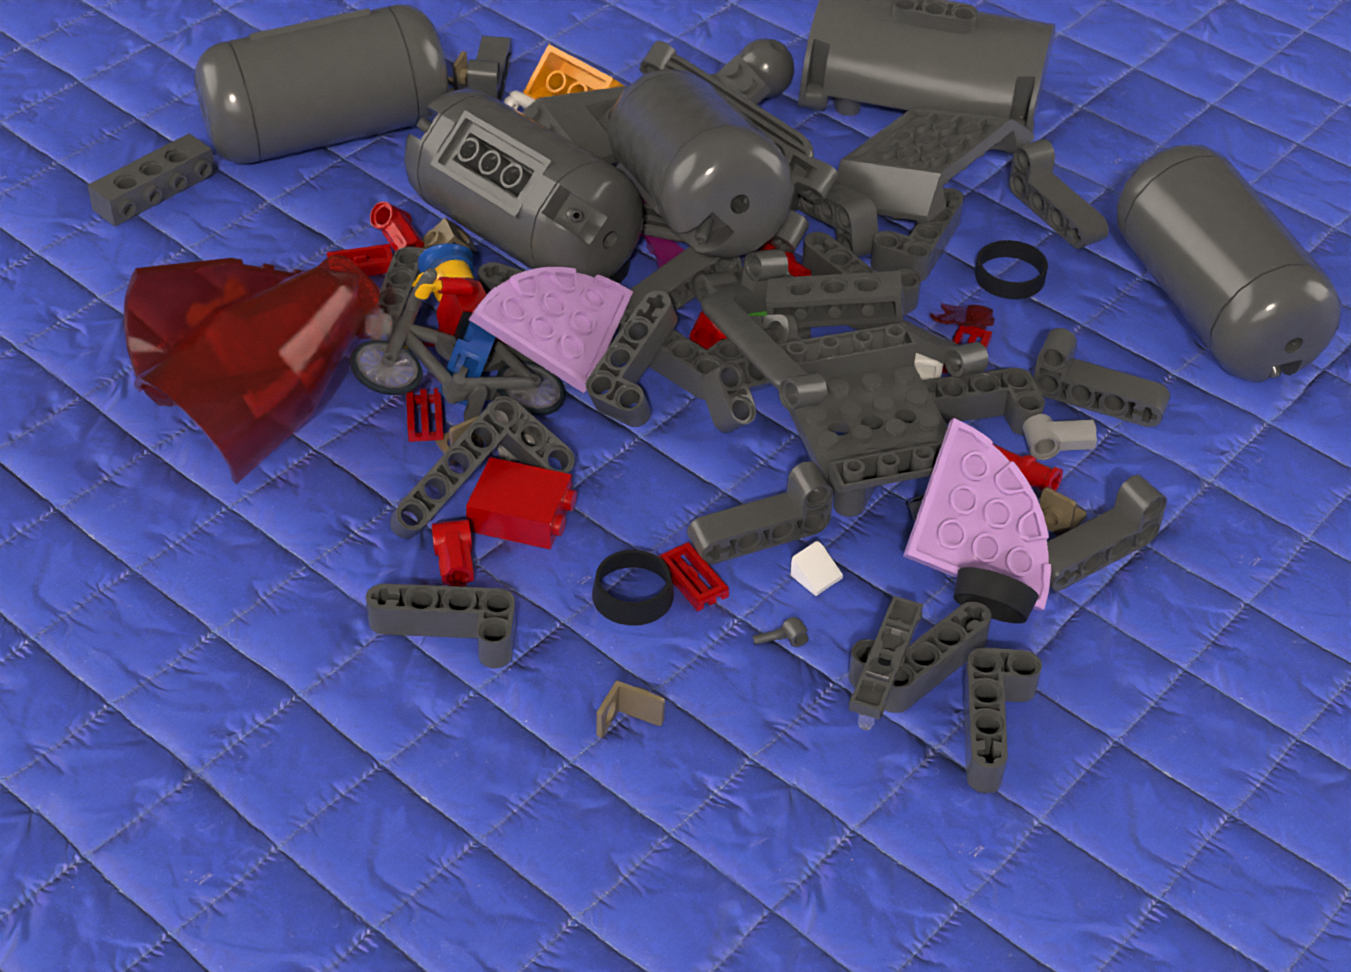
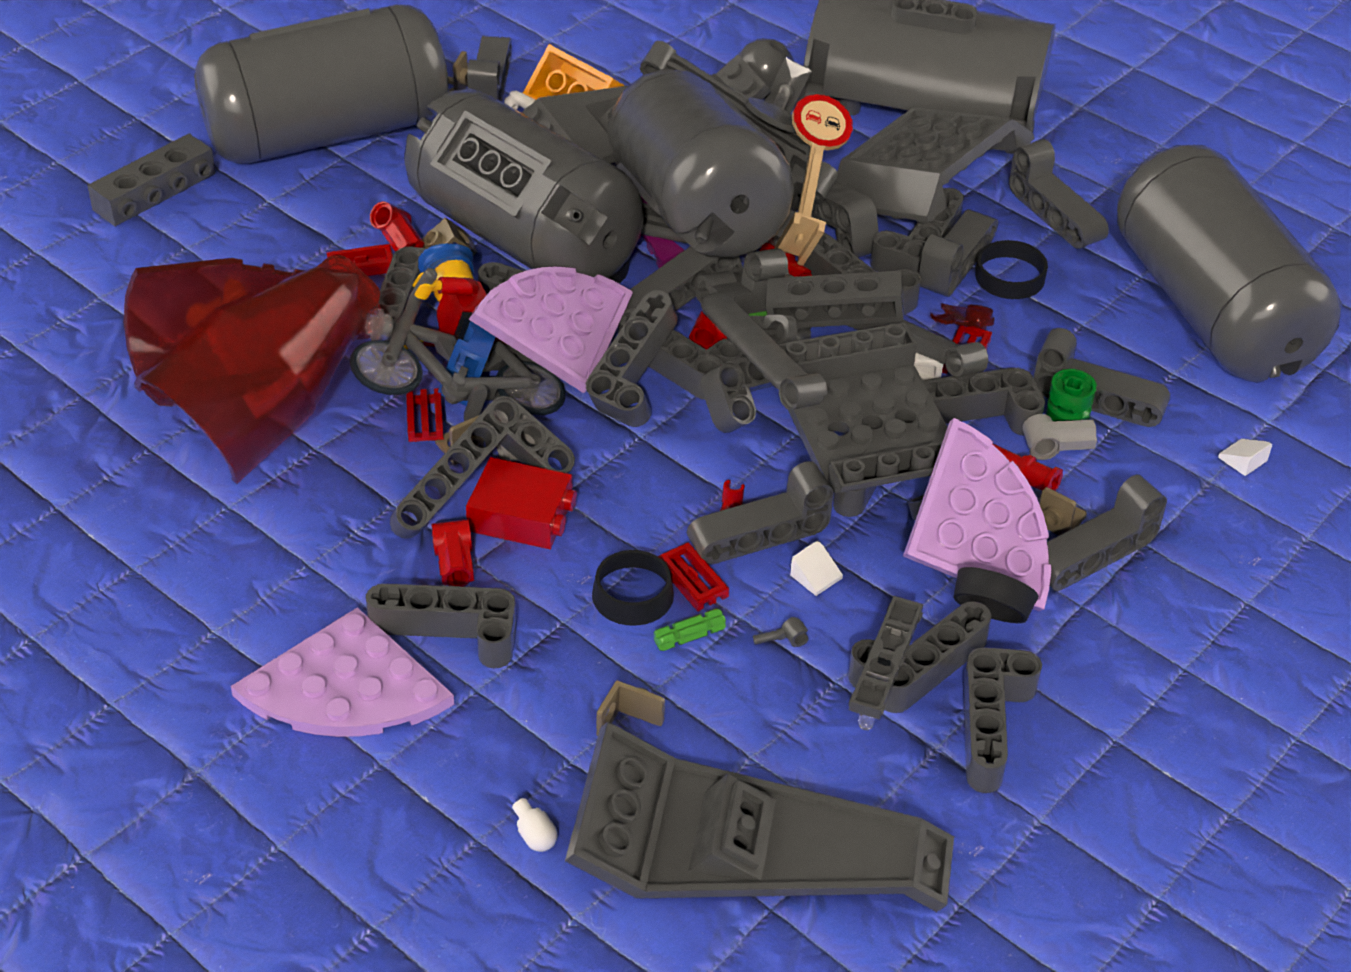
none -> lavender plate [231,608,454,737]
none -> white cylinder [512,798,557,852]
none -> dark grey wing [565,722,954,912]
none -> bright green axle [654,608,726,651]
none -> red hand [720,480,745,511]
none -> dark grey piece [745,56,813,133]
none -> tan piece [775,94,853,266]
none -> dark grey beam [919,209,998,297]
none -> green wheel [1045,369,1097,422]
none -> white slope [1218,439,1272,476]

